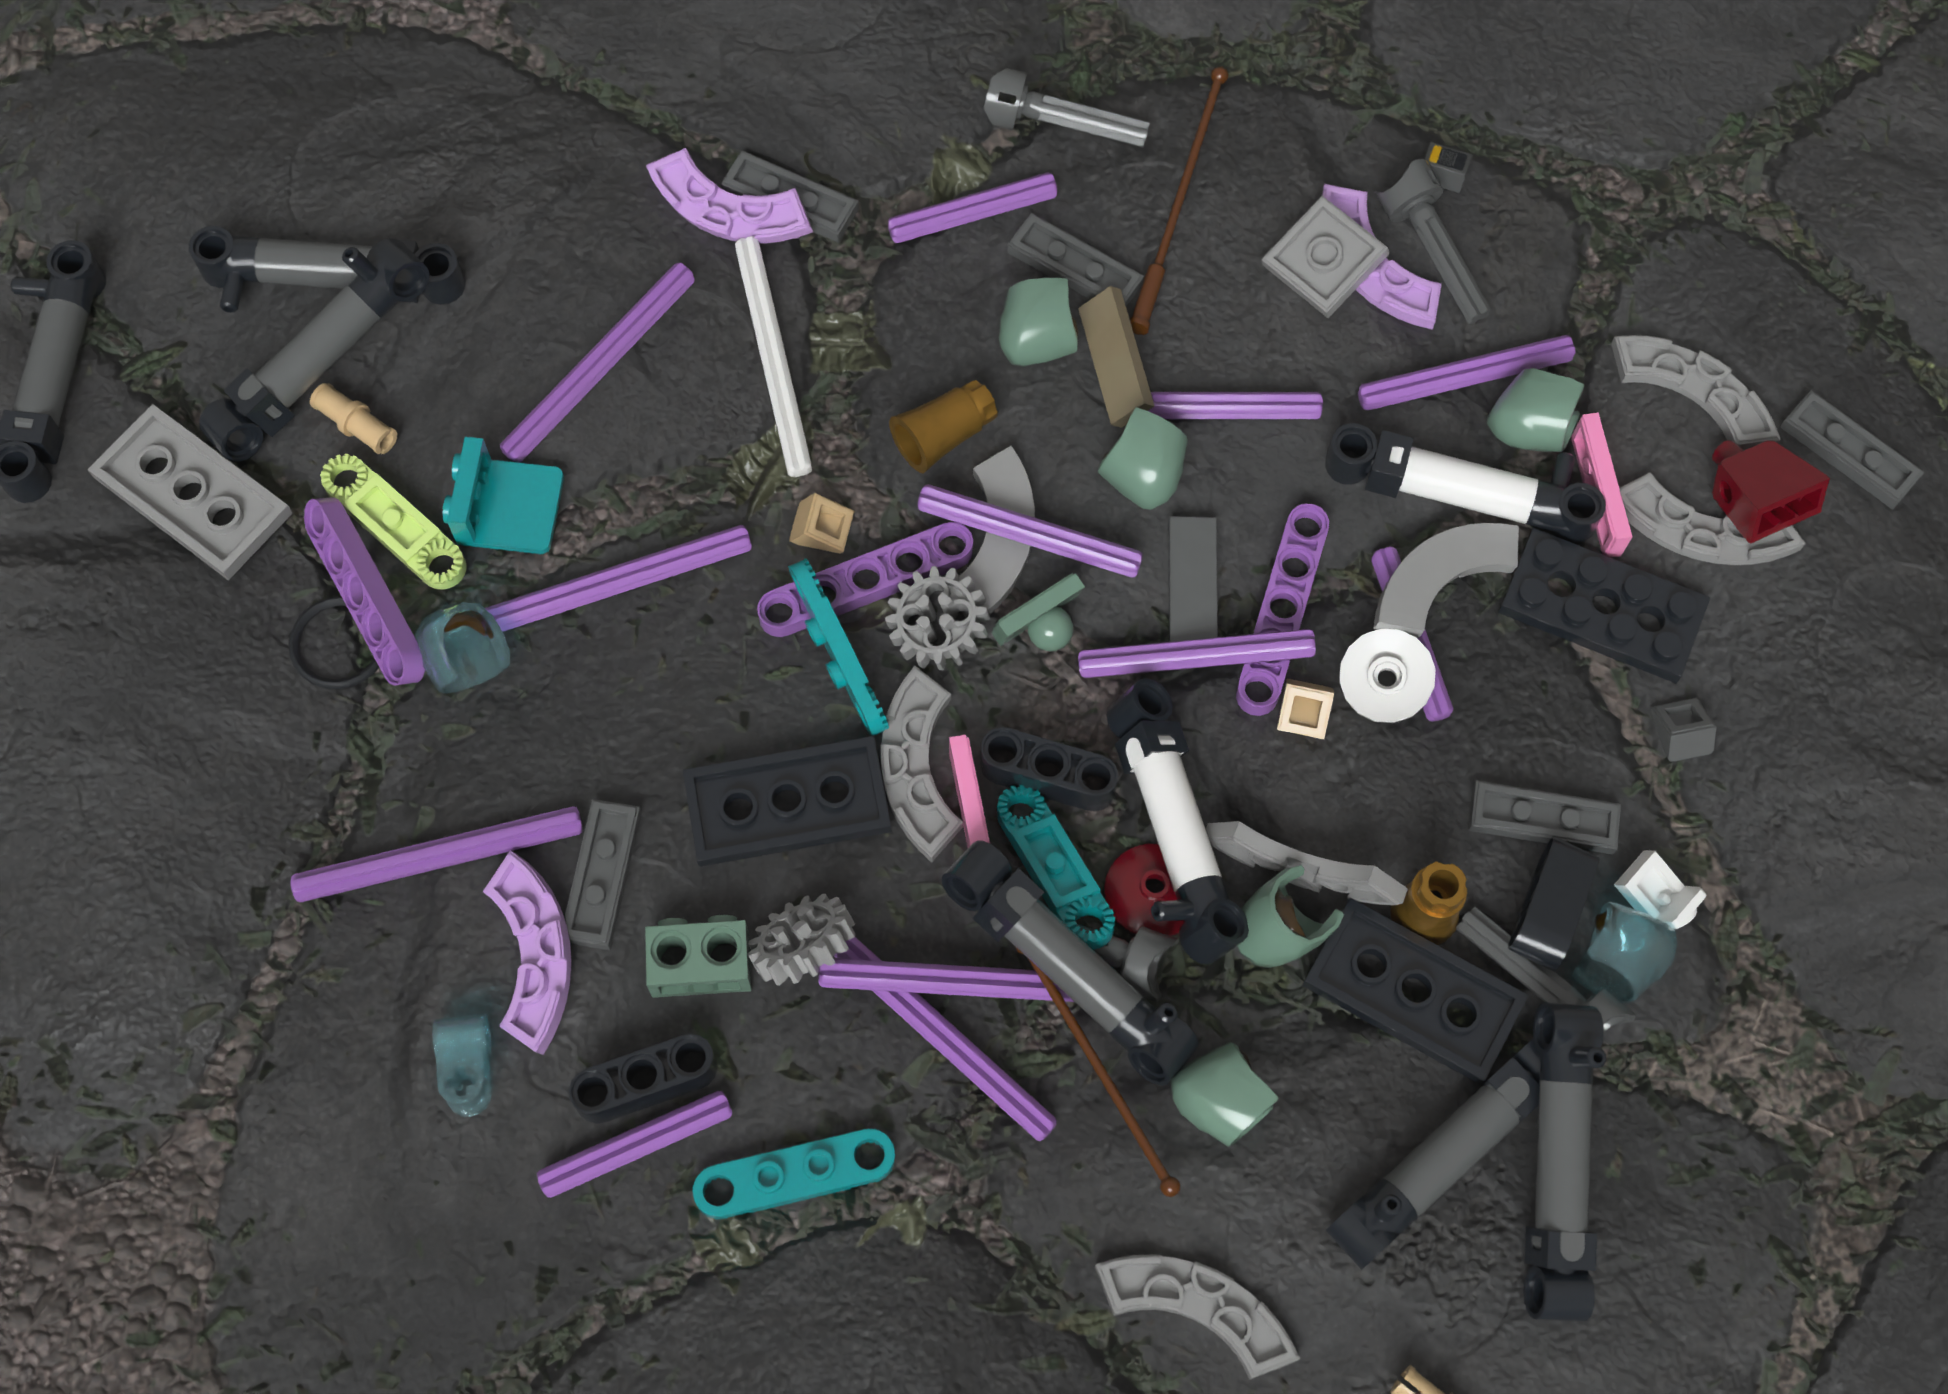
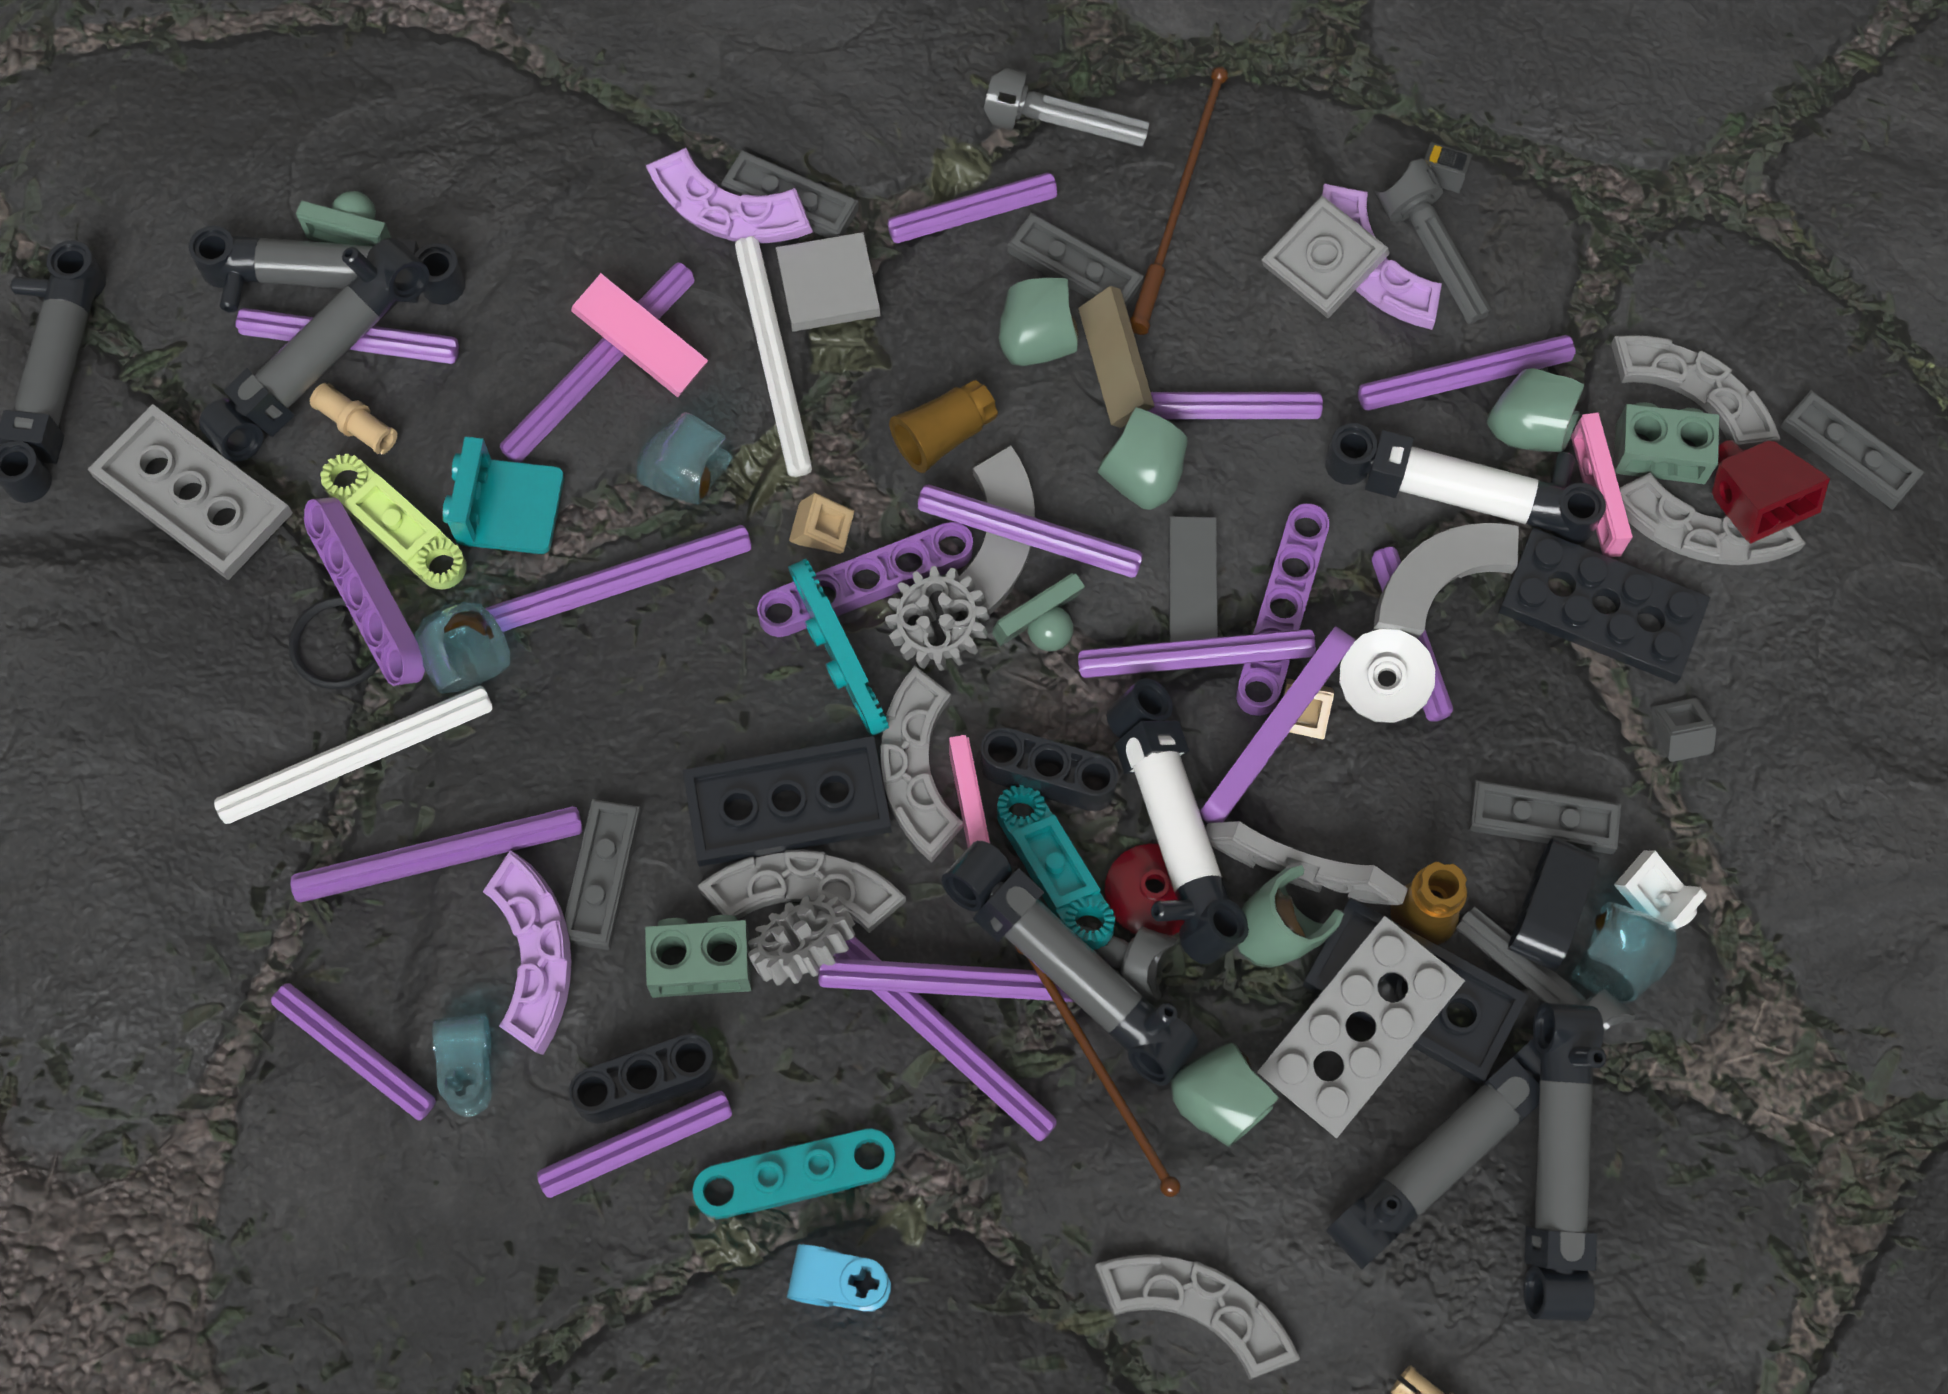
none -> white axle [214,686,493,824]
none -> medium lavender axle [236,308,459,364]
none -> medium lavender axle [271,983,436,1120]
none -> sand green tile [296,191,391,246]
none -> bright pink tile [571,274,708,398]
none -> clear light blue piece [637,412,733,505]
none -> light grey tile [698,850,906,933]
none -> light grey tile [776,232,880,332]
none -> medium azure piece [787,1244,891,1312]
none -> medium lavender beam [1200,626,1355,823]
none -> light grey plate [1257,916,1465,1138]
none -> sand green brick [1614,402,1719,484]

